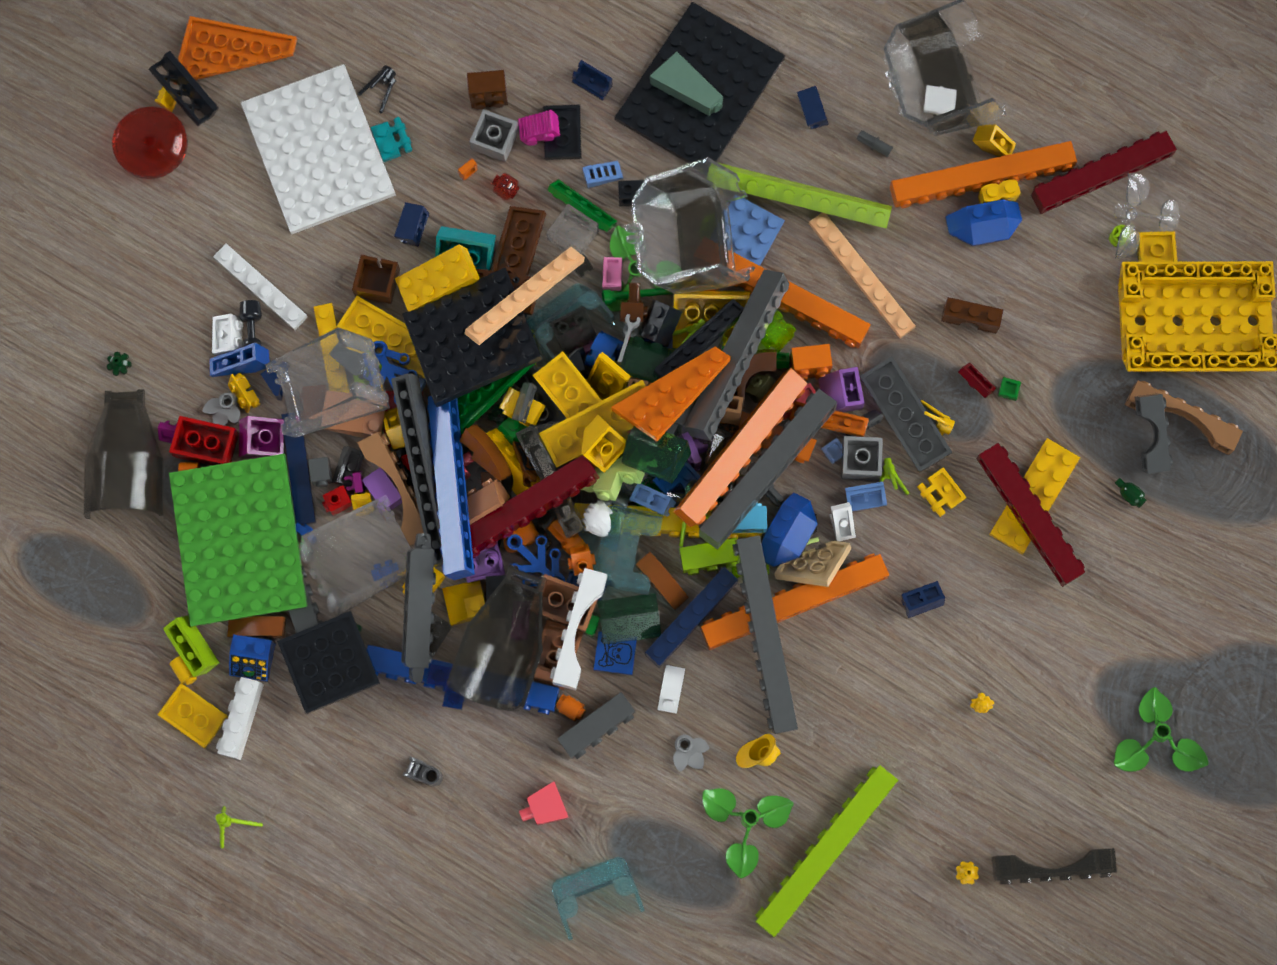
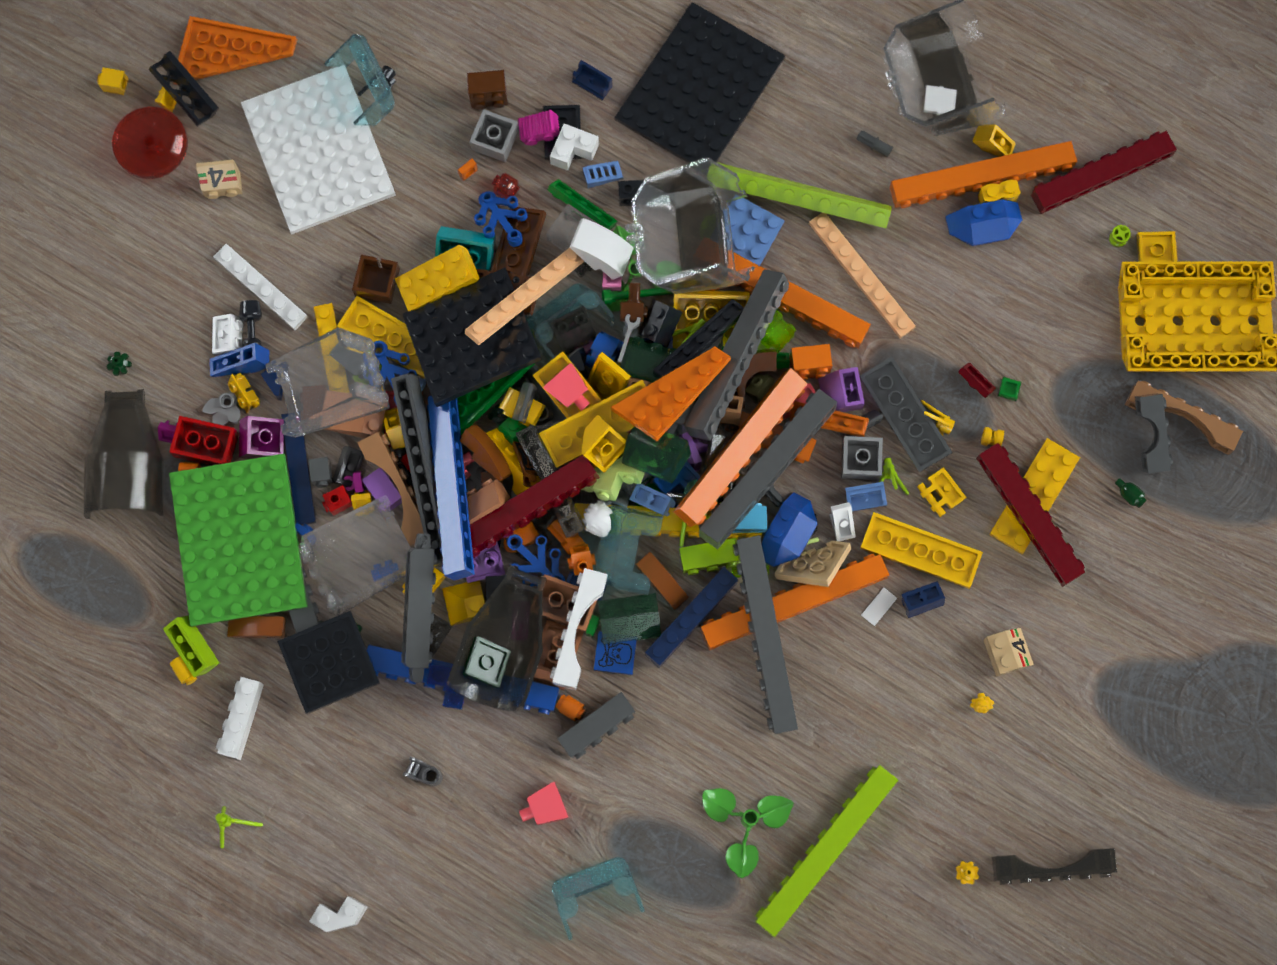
yellow tile [157,683,229,749] -> none
blue slope [229,634,276,682] -> none
teal plate [370,117,412,162] -> none
dark blue hinge [394,202,429,247] -> none
sand green slope [650,52,723,116] -> none
white brick [657,665,685,714] -> none
light grey plate [673,735,709,772] -> none
yellow piece [736,734,781,768] -> none
dark blue hinge [797,85,829,129] -> none
light blue tile [821,438,842,464] -> none
reddish brown arch [941,297,1004,334] -> none
clear plant [1114,173,1180,259] -> none
bright green plant [1114,687,1209,772] -> none
none -> yellow brick [97,67,129,95]
none -> tan slope [196,159,242,199]
none -> white brick [309,896,368,932]
none -> clear light blue windscreen [324,34,395,126]
none -> plate [462,636,511,688]
none -> blue plant [474,191,528,247]
none -> coral torso [543,363,590,411]
none -> white brick [550,124,599,171]
none -> white slope [569,218,634,280]
none -> yellow plate [860,512,983,589]
none -> white sticker [861,588,897,626]
none -> yellow wheel [981,427,1004,446]
none -> tan slope [984,628,1034,677]

